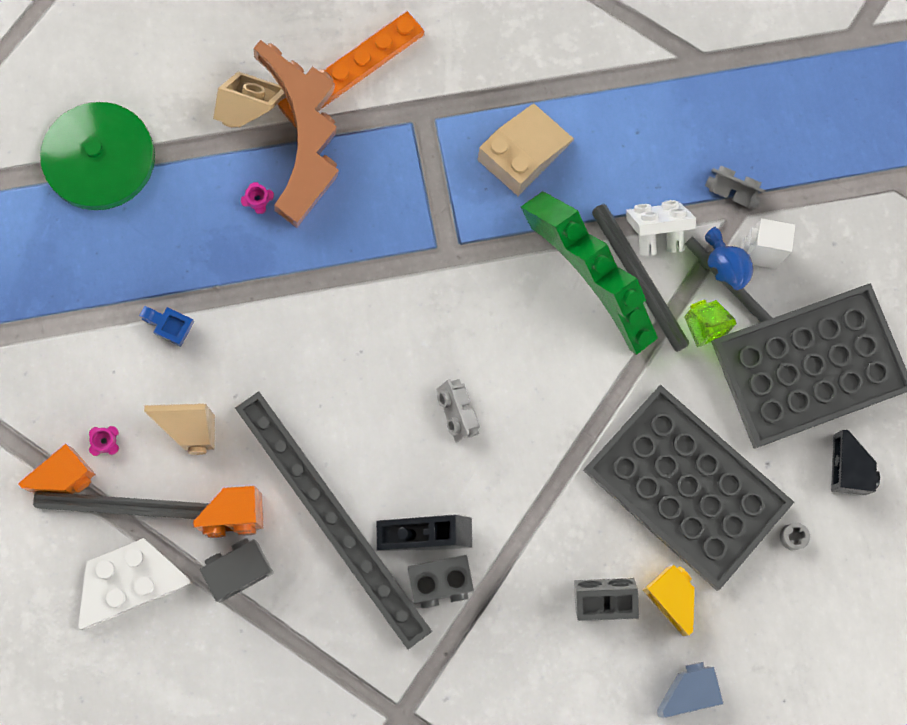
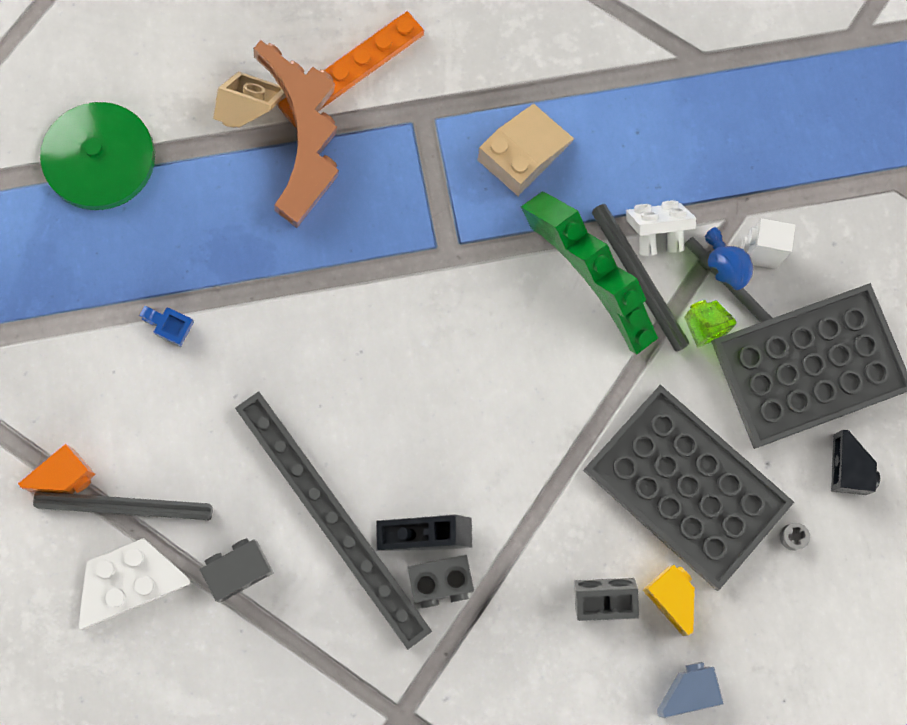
dark pink plate [89,426,119,456] -> none
tan slope [144,404,215,455] -> none
orange slope [193,486,263,538] -> none
dark pink plate [241,182,274,214] -> none
light grey hinge [436,379,480,443] -> none
light grey hinge [705,165,766,209] -> none

